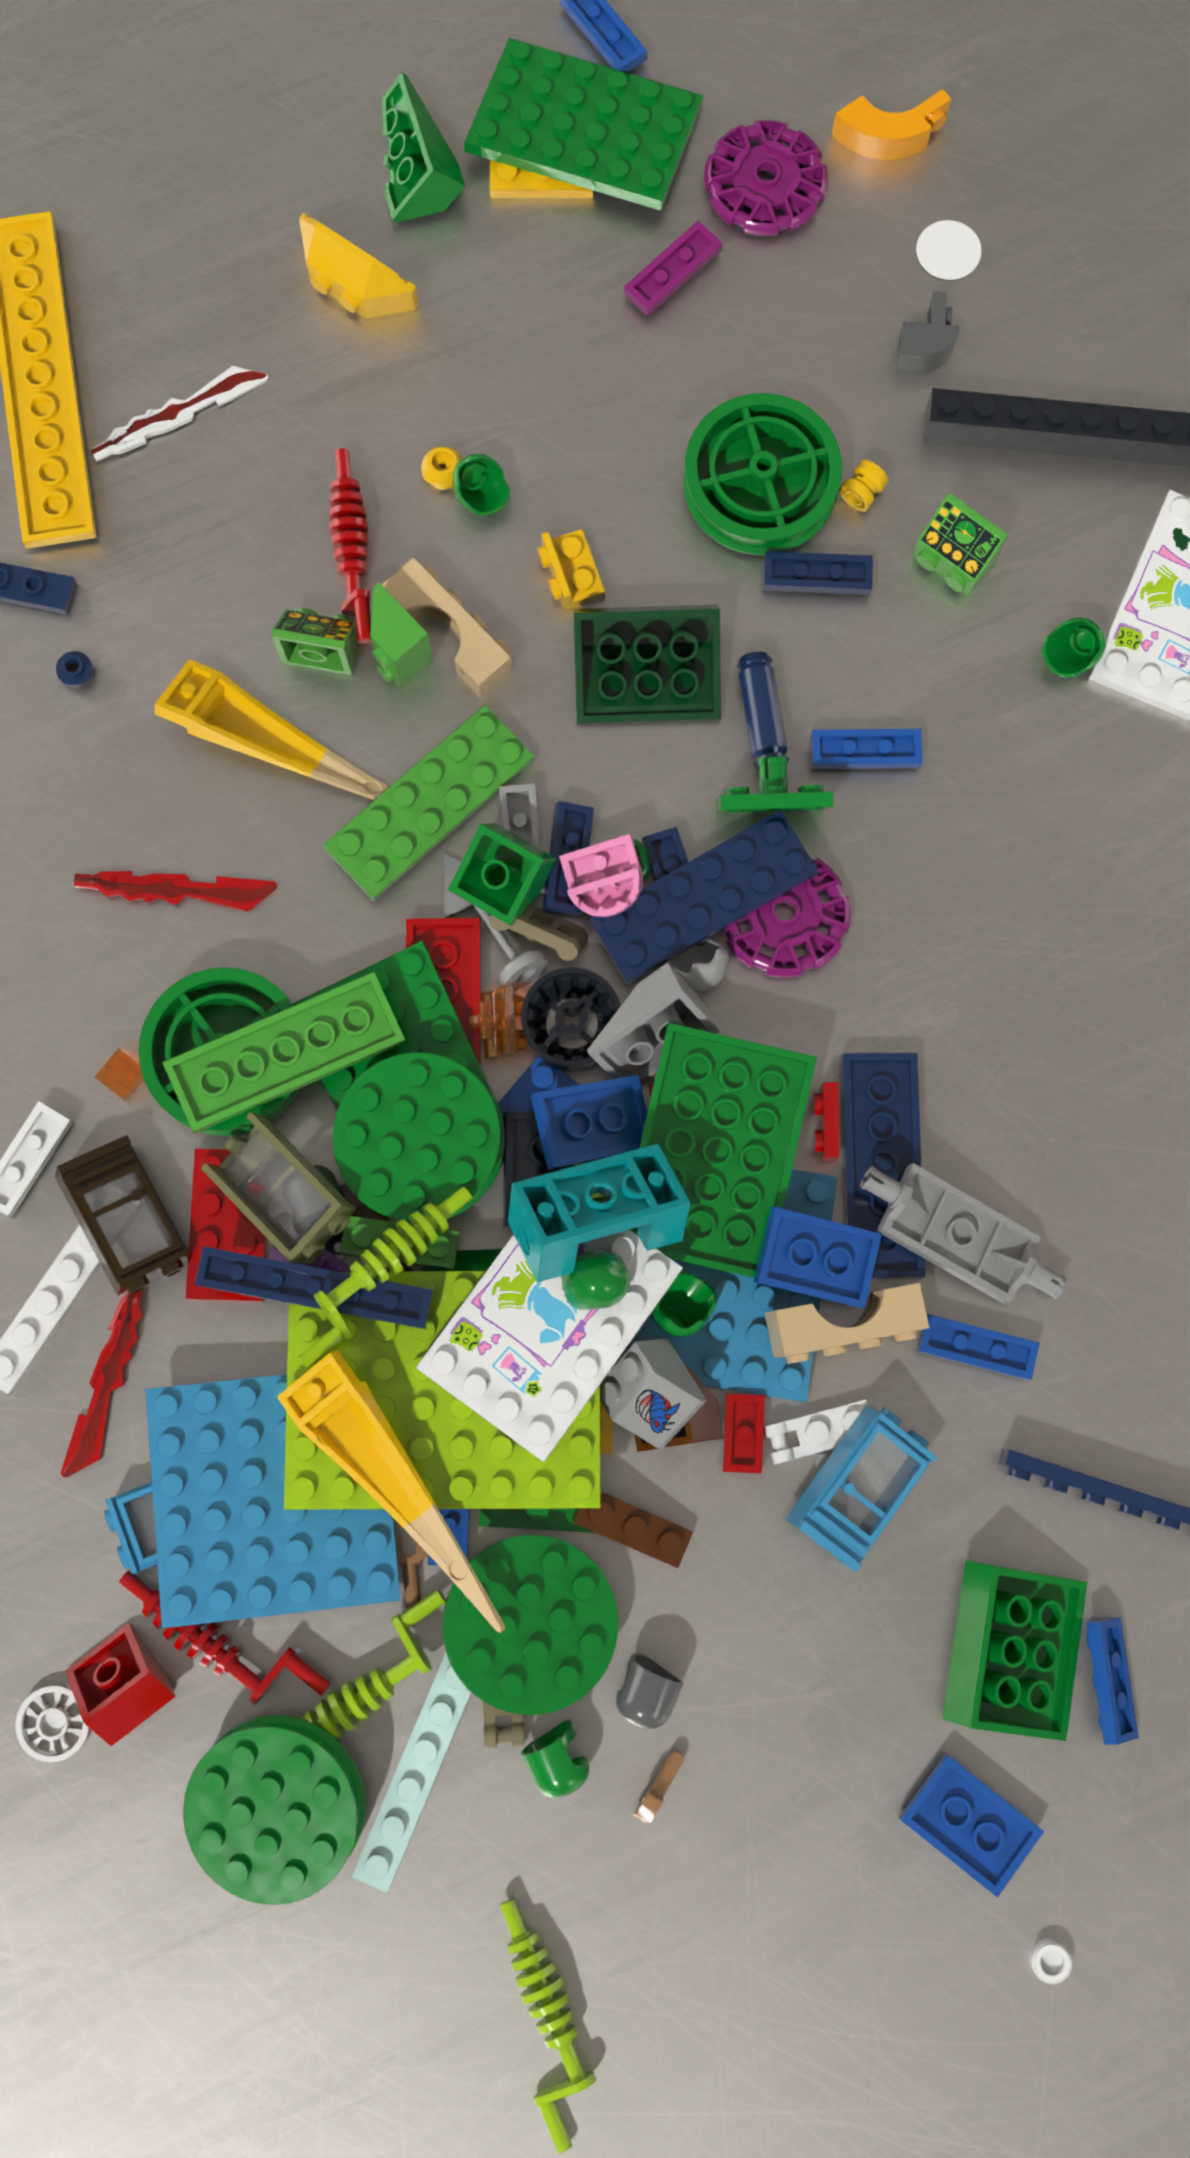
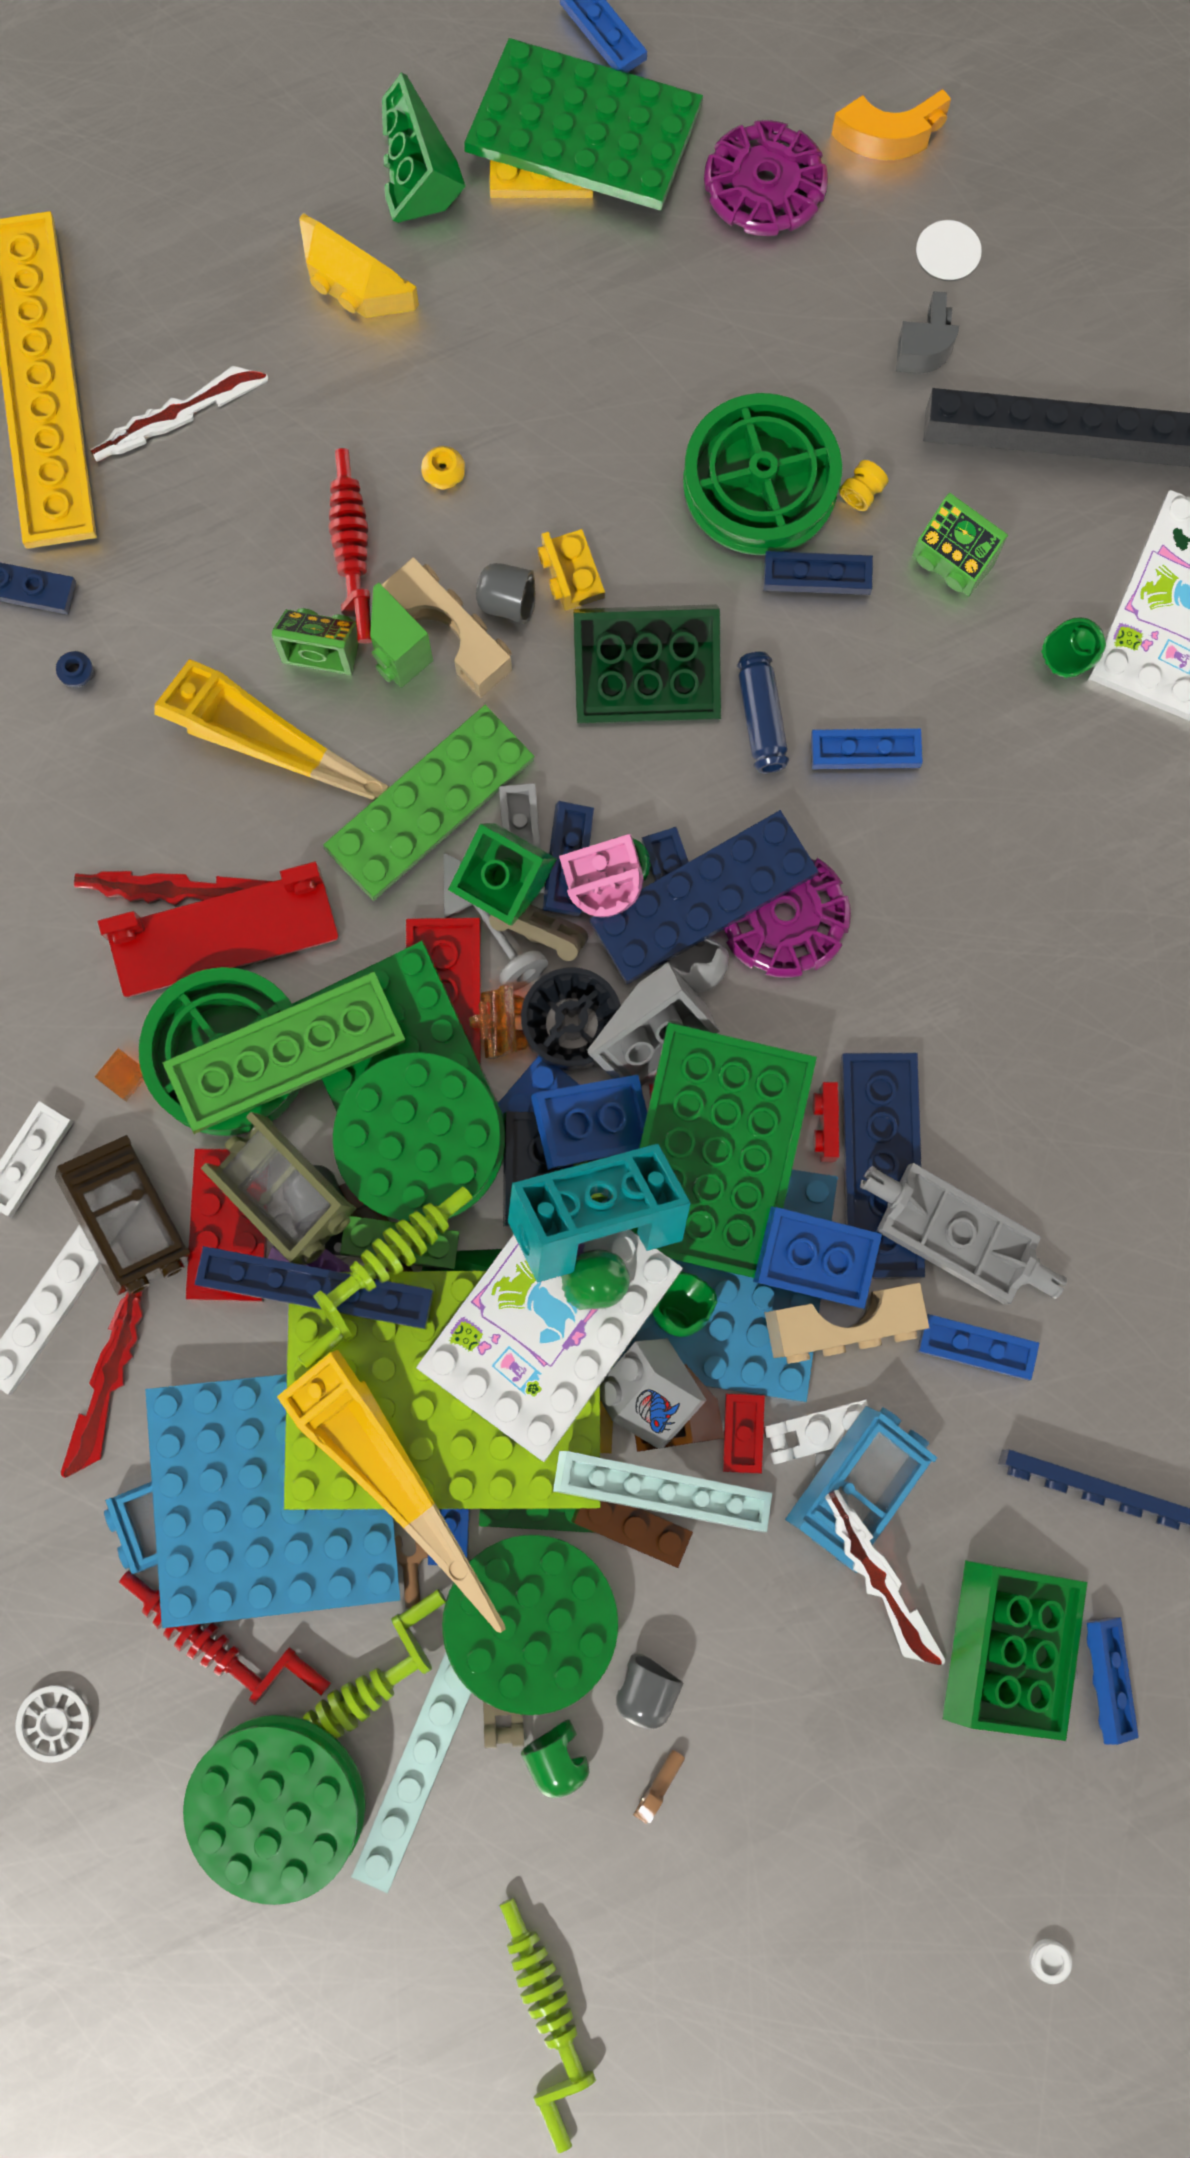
red slope [65,1622,176,1746] -> none
green hair [452,453,510,517] -> none
magenta plate [624,220,723,317] -> none
green plate [716,757,834,813] -> none
blue plate [899,1753,1044,1898] -> none
none -> red bracket [97,861,339,998]
none -> dark grey helmet [476,563,535,624]
none -> light aqua plate [553,1451,772,1532]
none -> white sword [825,1490,945,1665]

